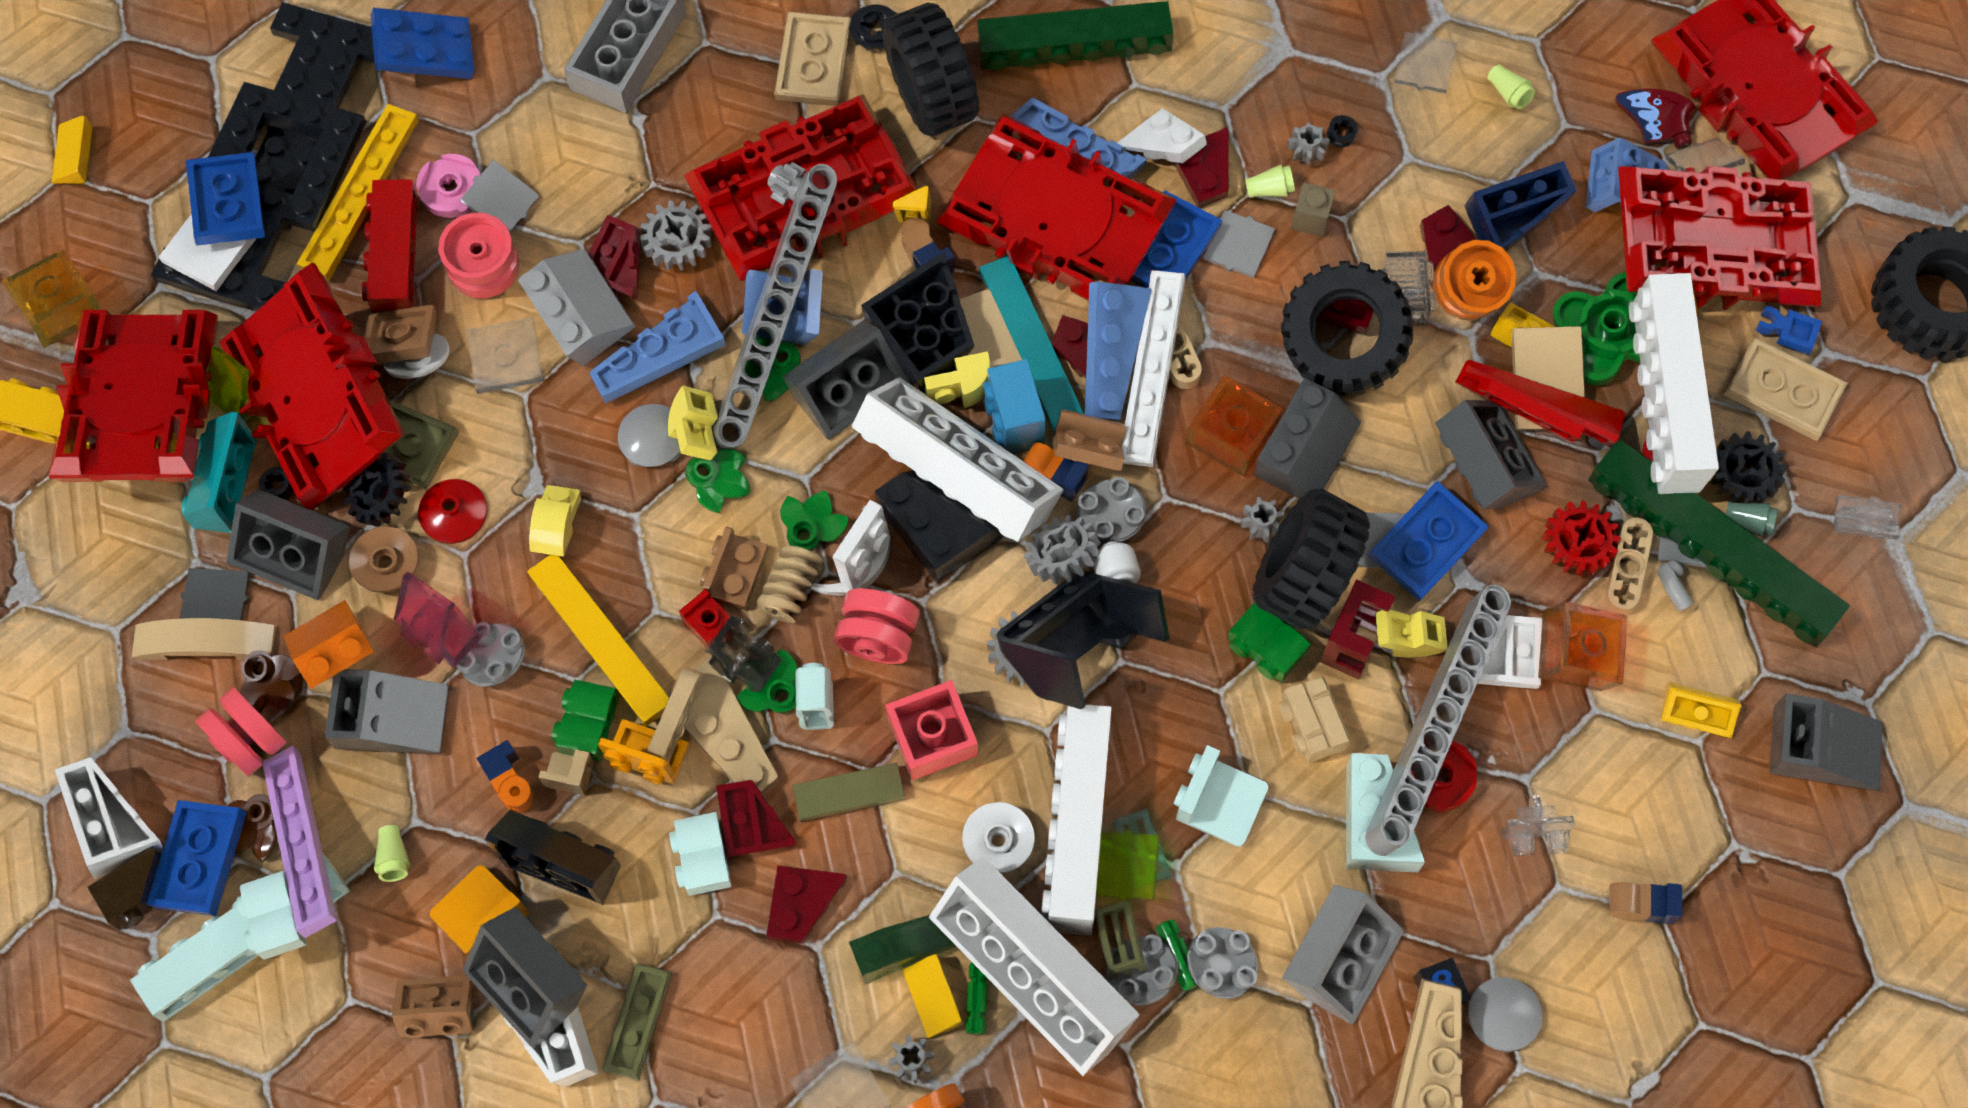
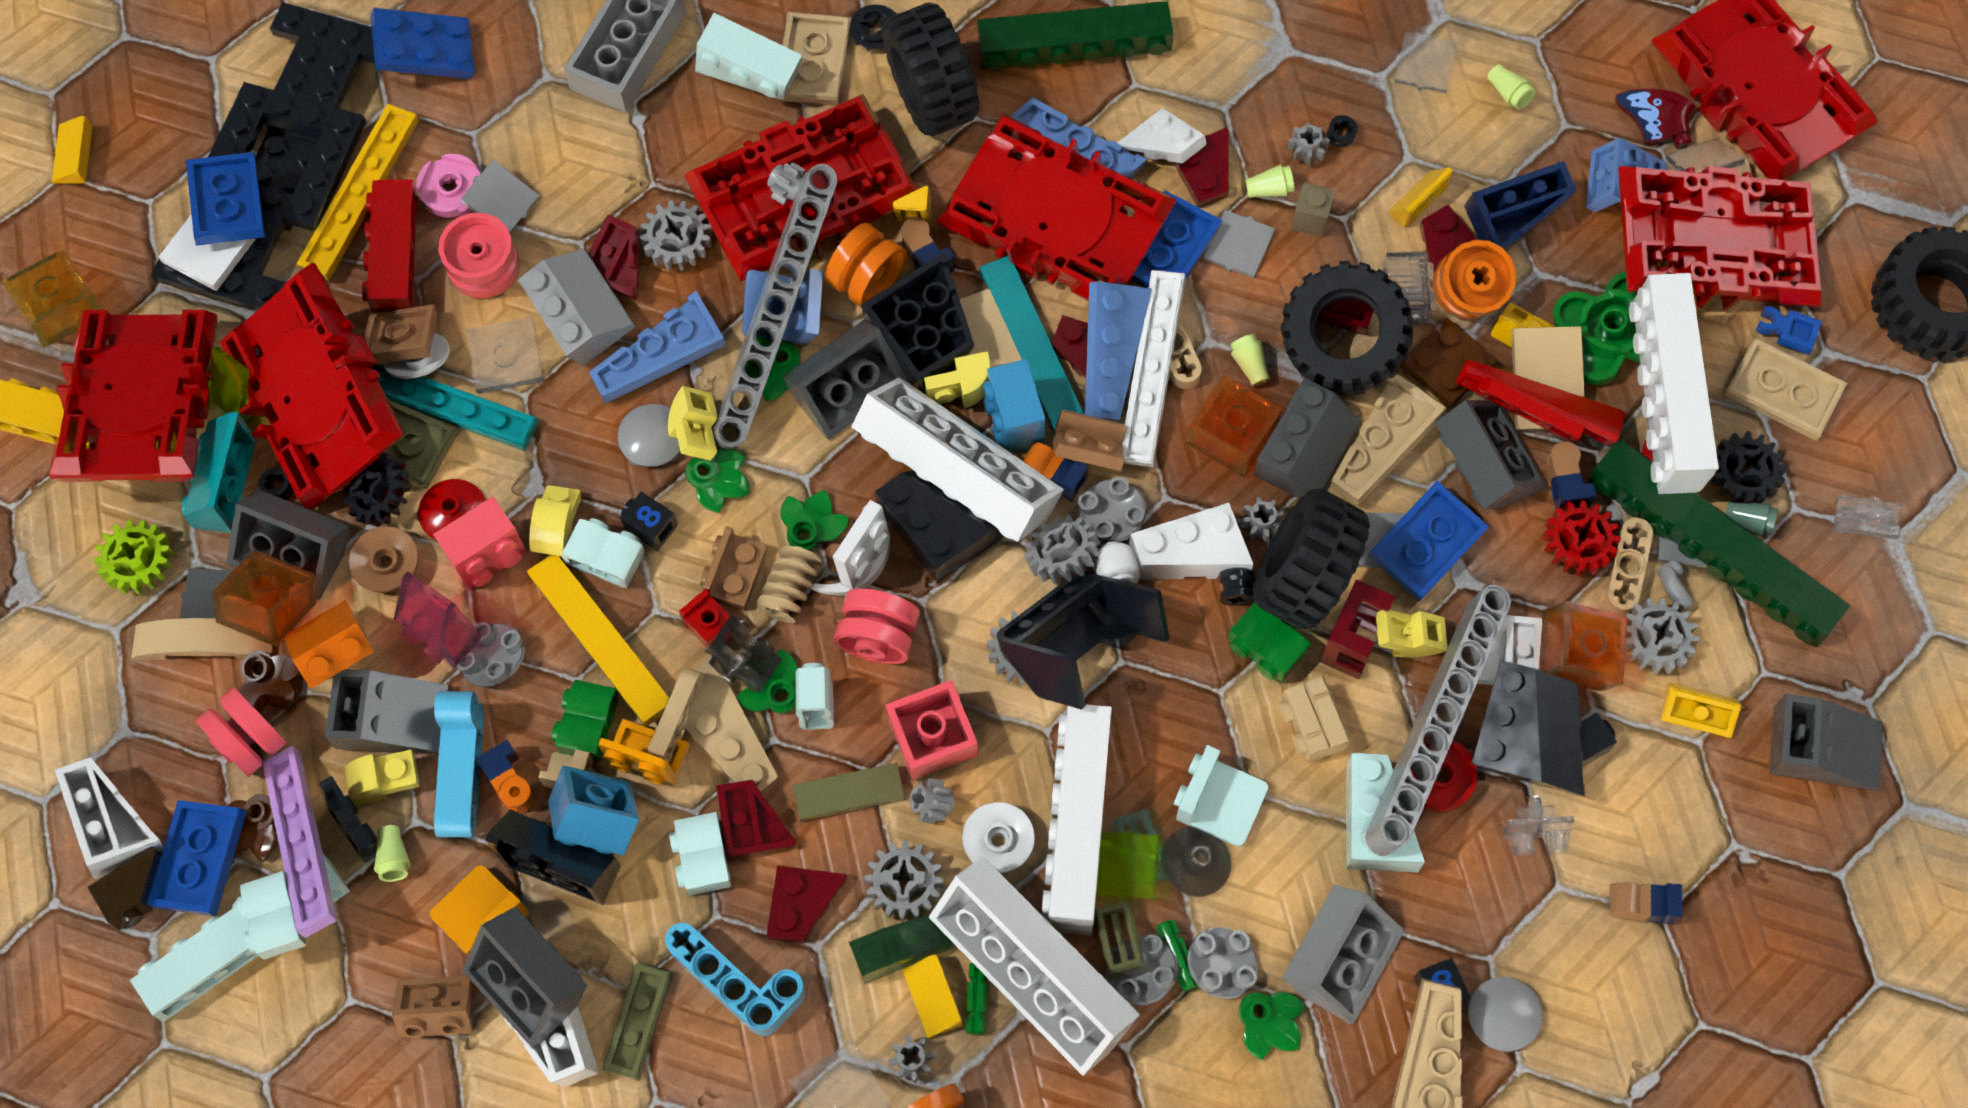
none -> lime gear [93,519,174,594]
none -> clear orange brick [212,550,316,647]
none -> black wing [319,775,378,863]
none -> light yellow brick [345,749,420,806]
none -> teal tile [372,364,539,451]
none -> coral brick [433,496,527,590]
none -> medium azure beam [434,691,484,837]
none -> dark azure brick [548,765,639,855]
none -> light aqua brick [561,518,645,588]
none -> black brick [620,491,678,552]
none -> medium azure beam [665,923,806,1036]
none -> light aqua wedge [695,13,802,100]
none -> orange wheel [825,222,907,308]
none -> light grey gear [864,841,944,922]
none -> light grey gear [910,778,954,824]
none -> white wedge [1129,503,1253,579]
none -> clear smoke dish [1160,827,1231,897]
none -> black wheel [1219,568,1254,606]
none -> yellowish green cone [1231,334,1271,387]
none -> green plate [1238,991,1305,1060]
none -> tan wing [1331,374,1446,506]
none -> yellow slope [1388,167,1453,228]
none -> reddish brown plate [1400,317,1497,409]
none -> black wedge [1472,660,1585,797]
none -> leg [1545,441,1596,511]
none -> black brick [1580,712,1617,767]
none -> light grey gear [1619,598,1699,675]

